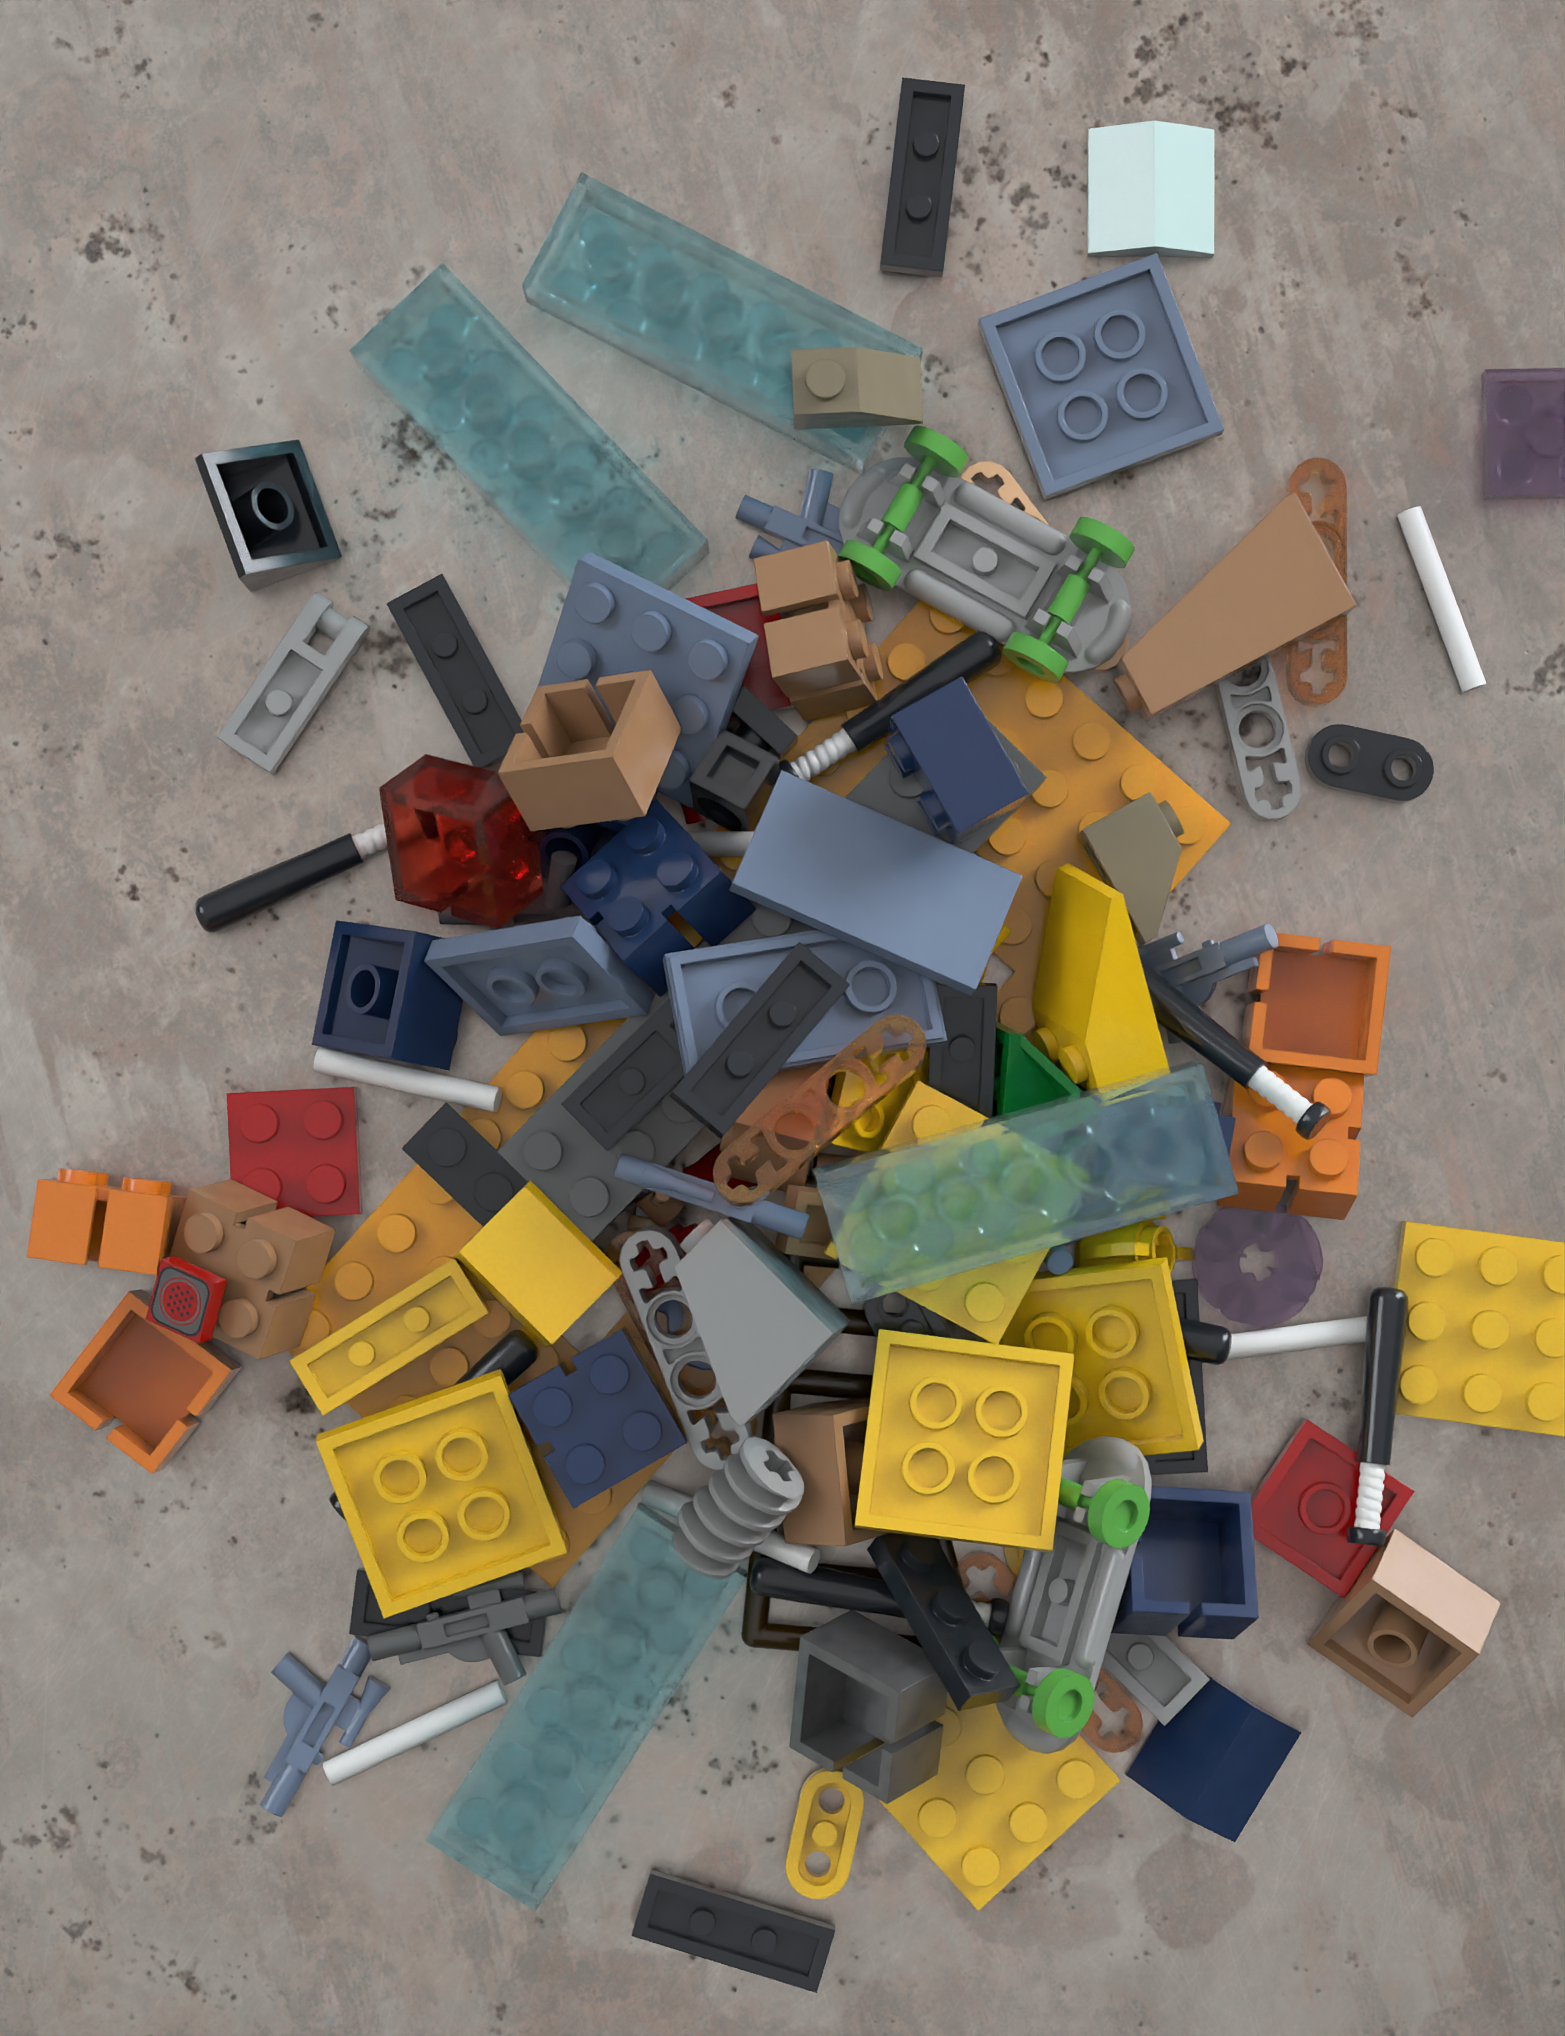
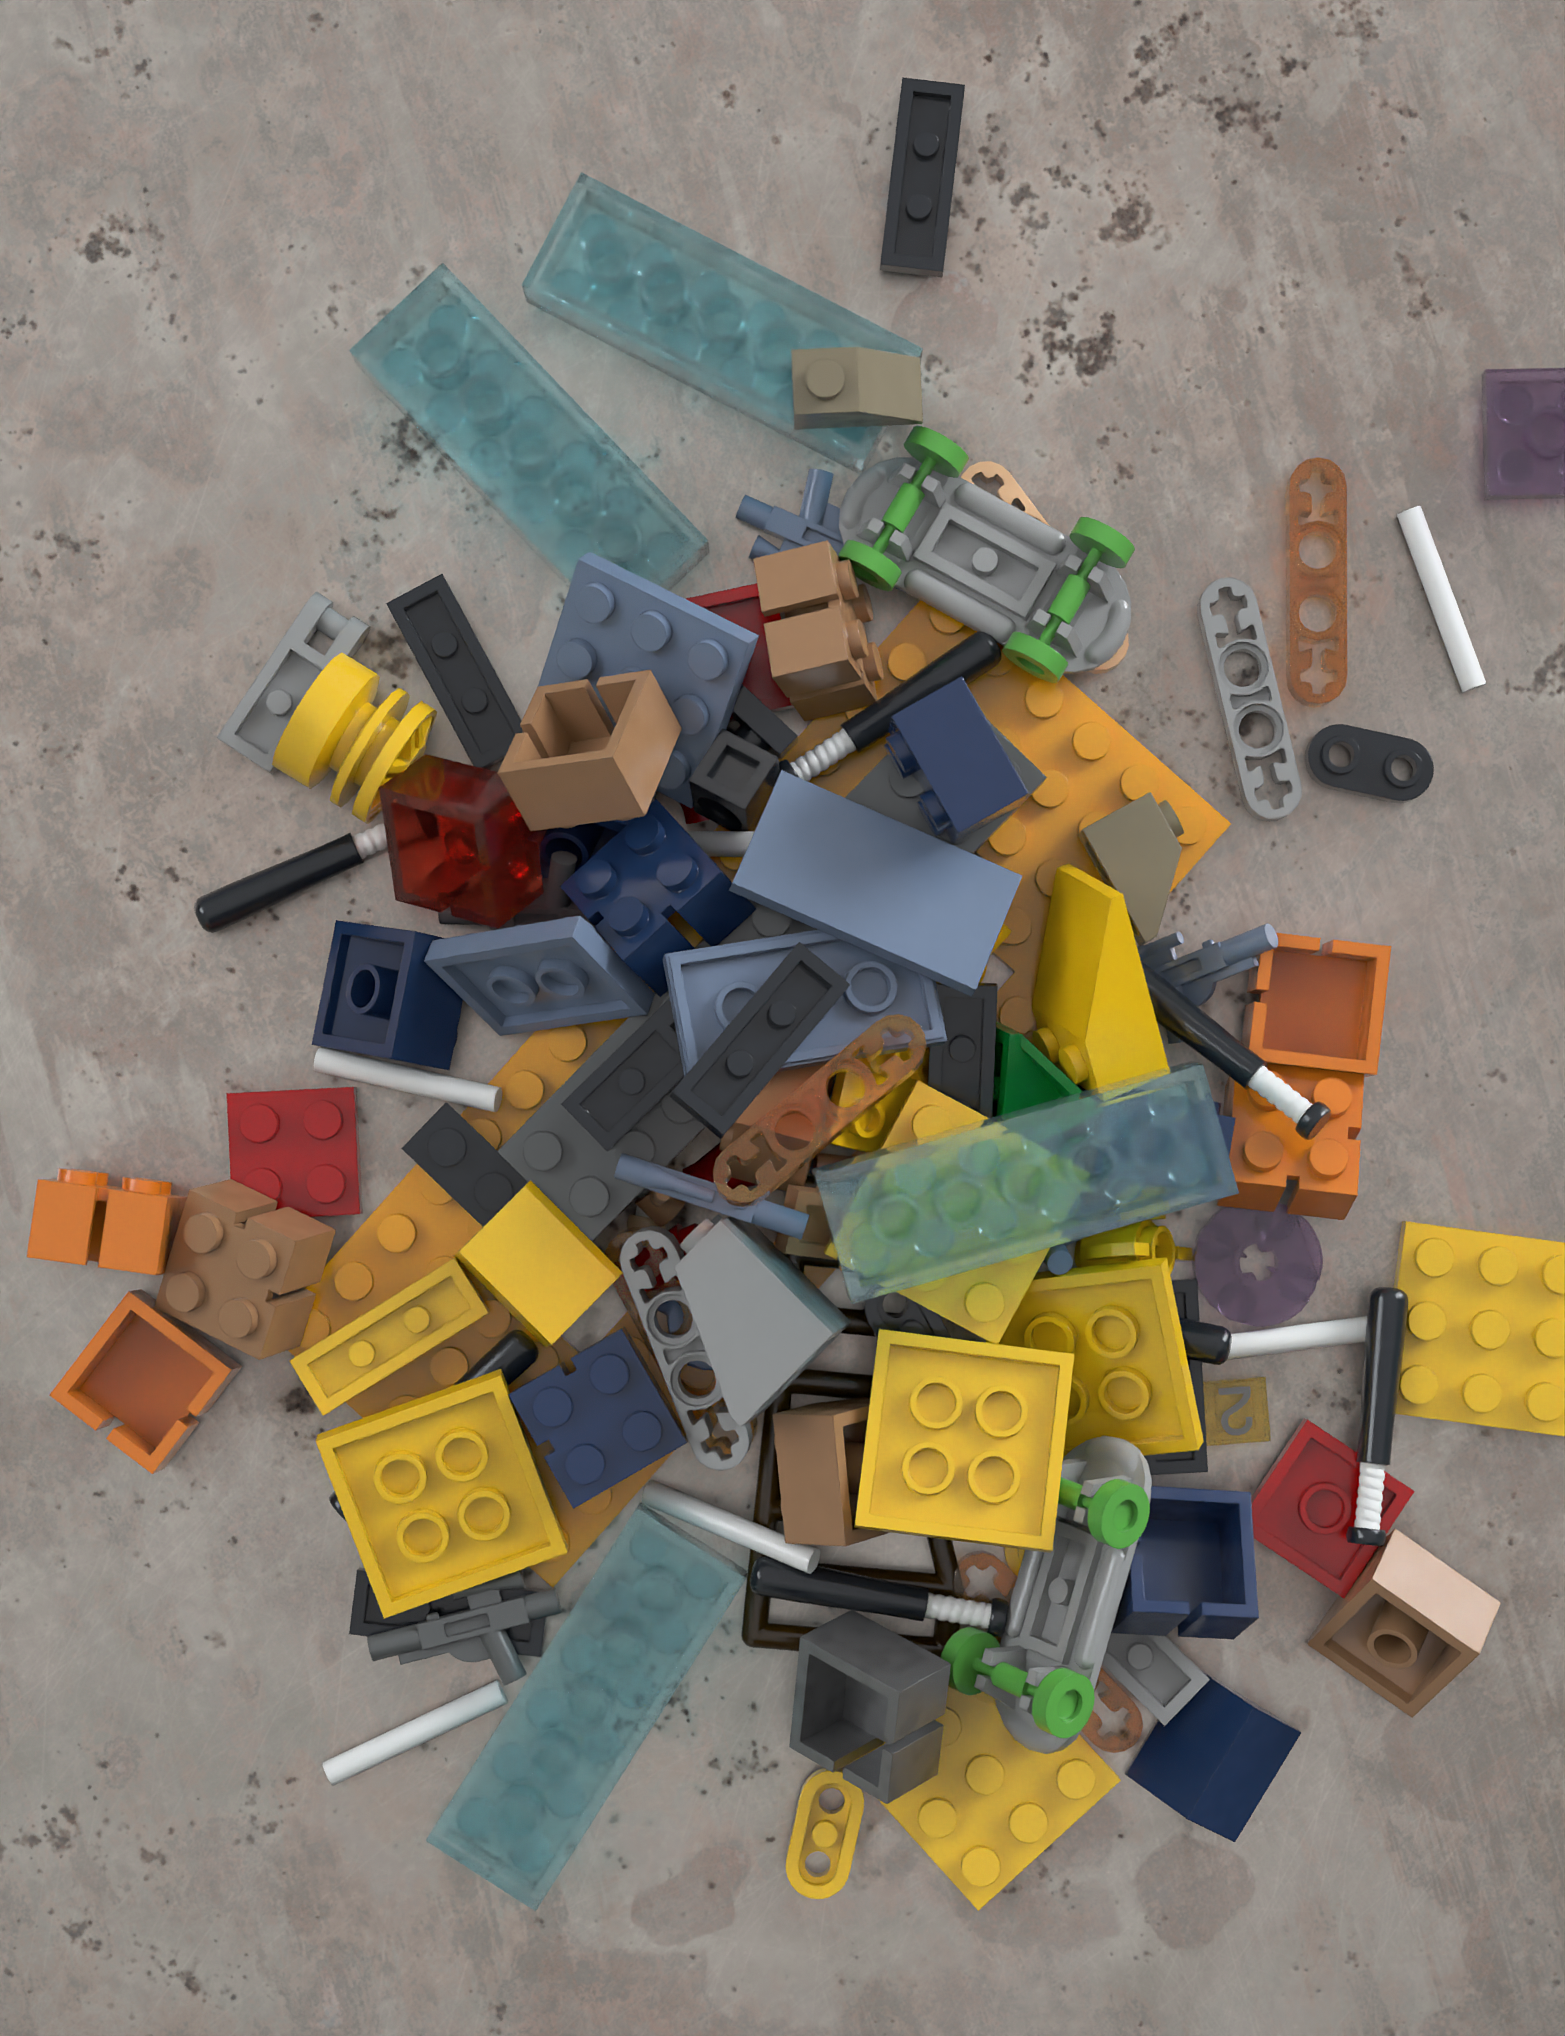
red tile [146,1256,227,1344] -> none
black slope [195,439,342,592] -> none
sand blue piece [260,1635,391,1817] -> none
black plate [631,1869,835,1993] -> none
light grey piece [672,1437,804,1580] -> none
black plate [867,1532,1021,1711] -> none
sand blue plate [978,253,1224,500] -> none
light aqua slope [1087,120,1214,257] -> none
medium nougat slope [1113,492,1357,722] -> none
none -> yellow wheel [272,652,437,824]
none -> clear yellow tile [1203,1376,1271,1446]

